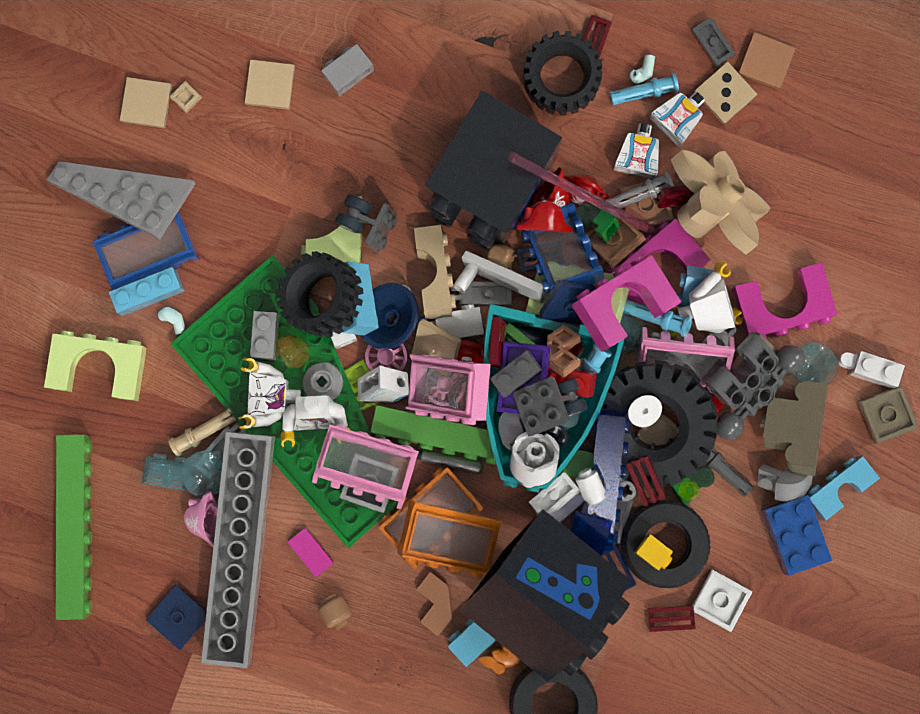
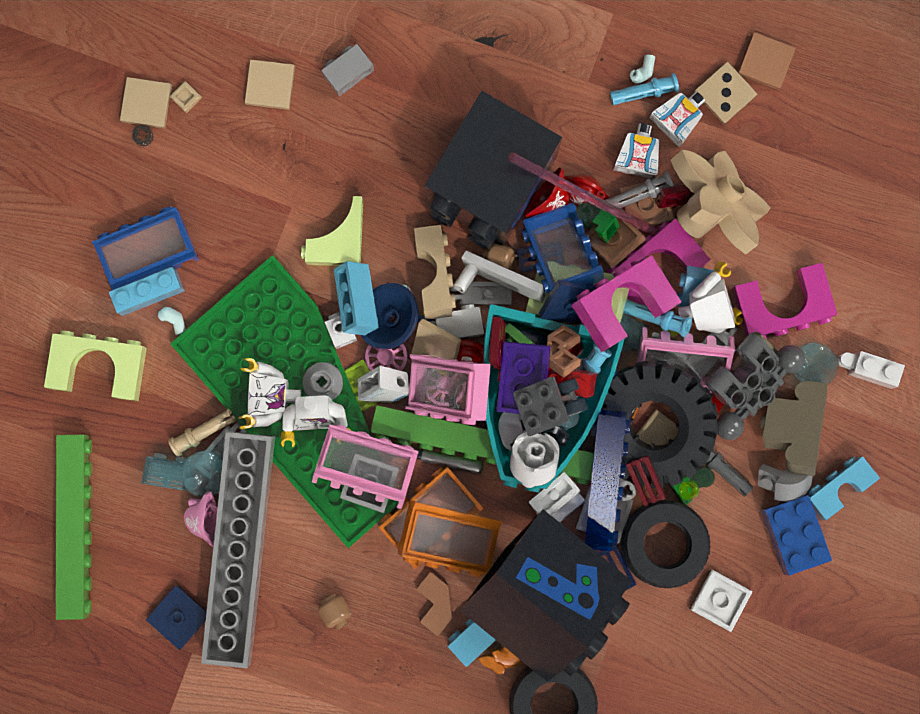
light grey wing [47,161,195,240] -> none
light grey brick [250,311,280,361] -> none
black tyre [276,251,364,338] -> none
clear yellow head [276,334,310,368] -> none
dark pink tile [288,528,334,577] -> none
dark grey plate [335,194,397,254] -> none
dark grey plate [490,350,543,398] -> none
red hat [514,200,572,233] -> none
black tyre [523,31,603,116] -> none
clear blue piece [570,511,613,556] -> none
white brick [575,468,605,505] -> none
dark red tile [583,15,612,59] -> none
white piece [628,395,662,427] -> none
yellow brick [634,534,673,570] -> none
dark red tile [648,606,696,632] -> none
dark grey plate [692,17,736,67] -> none
dark tan plate [858,385,919,444] -> none
none -> clear smoke bush [132,125,154,147]

